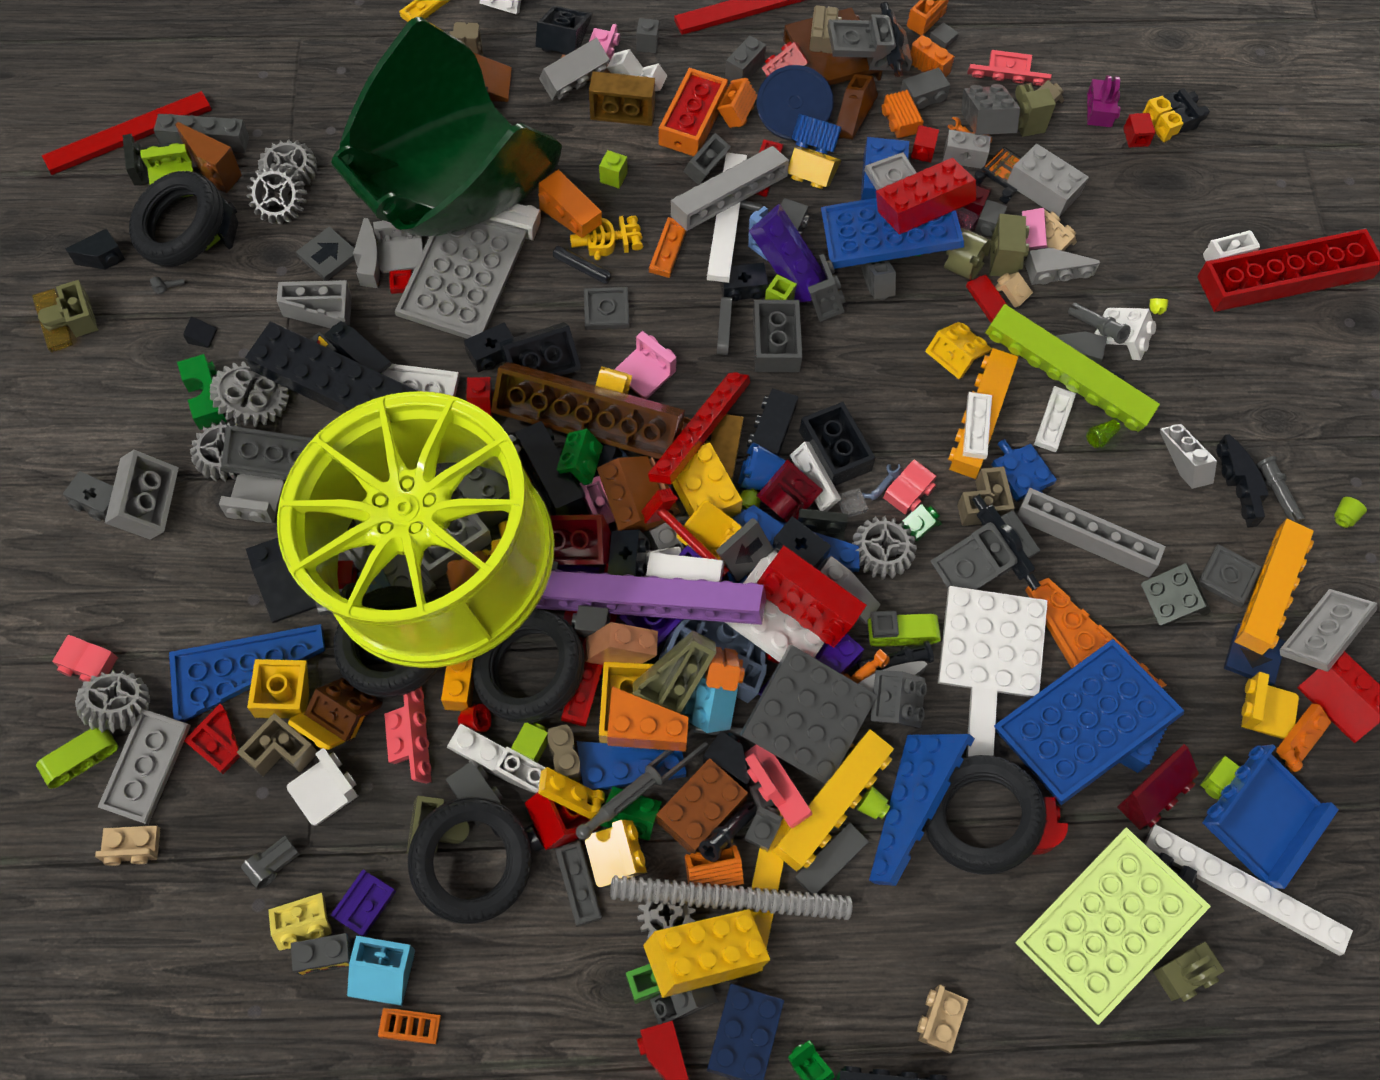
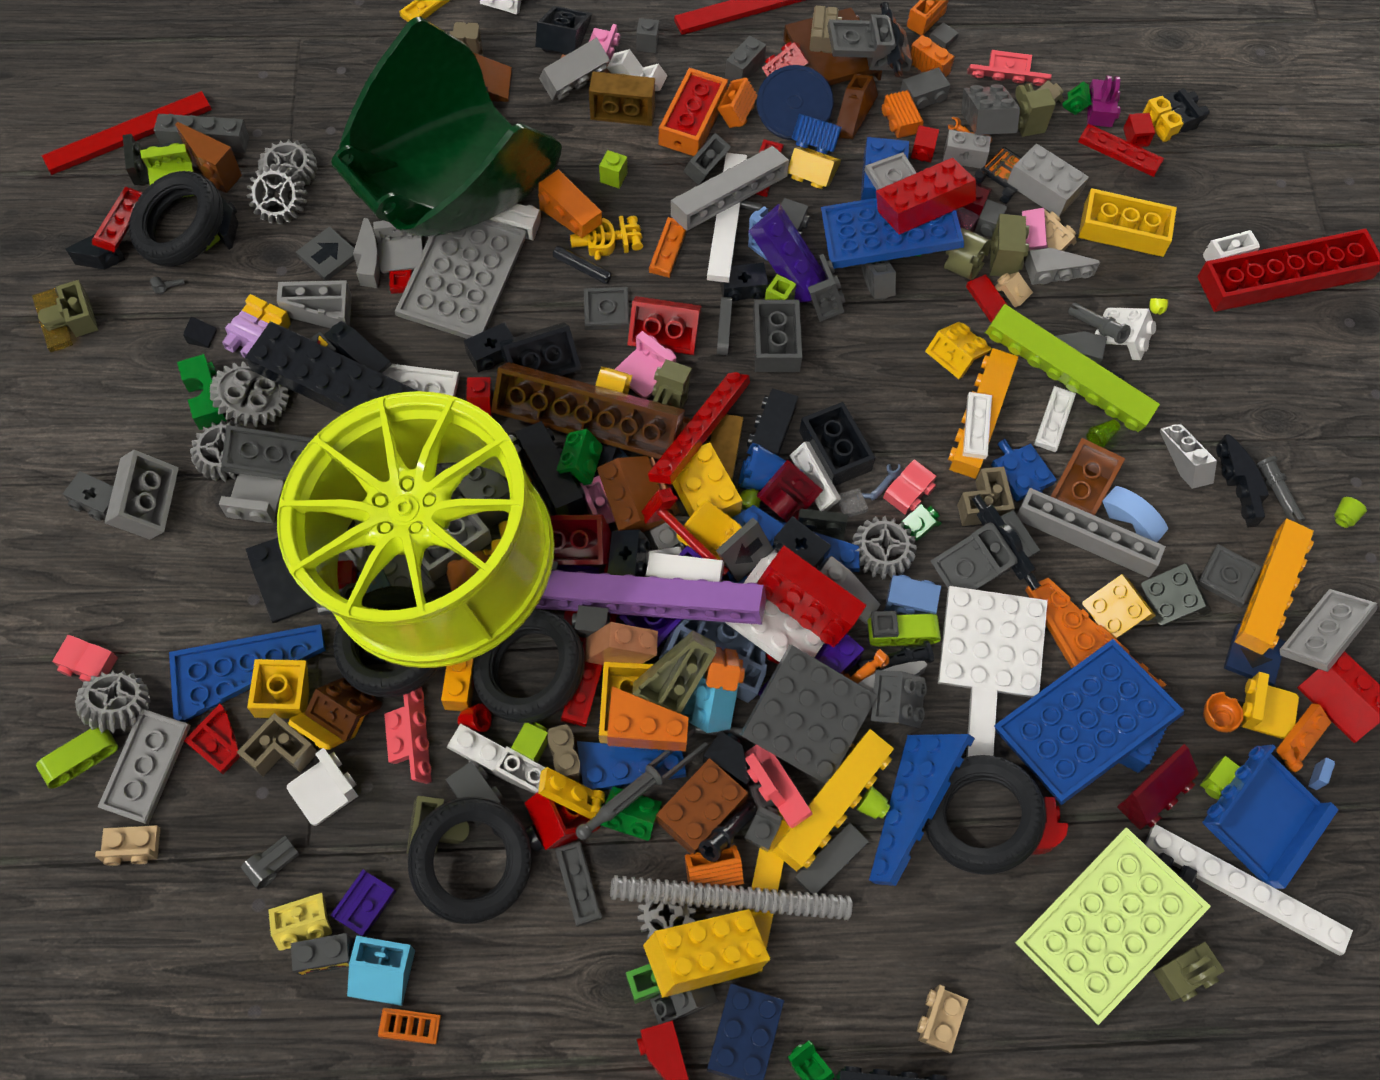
bracket [585,820,647,887] -> none
none -> red tile [92,187,142,252]
none -> hips [222,294,291,358]
none -> red slope [627,296,702,355]
none -> olive brick [652,359,692,409]
none -> medium blue brick [884,575,941,615]
none -> dark orange slope [1051,438,1125,516]
none -> green bracket [1062,81,1092,115]
none -> red tile [1078,124,1164,177]
none -> yellow brick [1078,188,1177,257]
none -> yellow bracket [1083,574,1156,639]
none -> light blue brick [1102,486,1168,542]
none -> orange hair [1203,692,1243,733]
none -> medium blue tile [1308,757,1335,790]

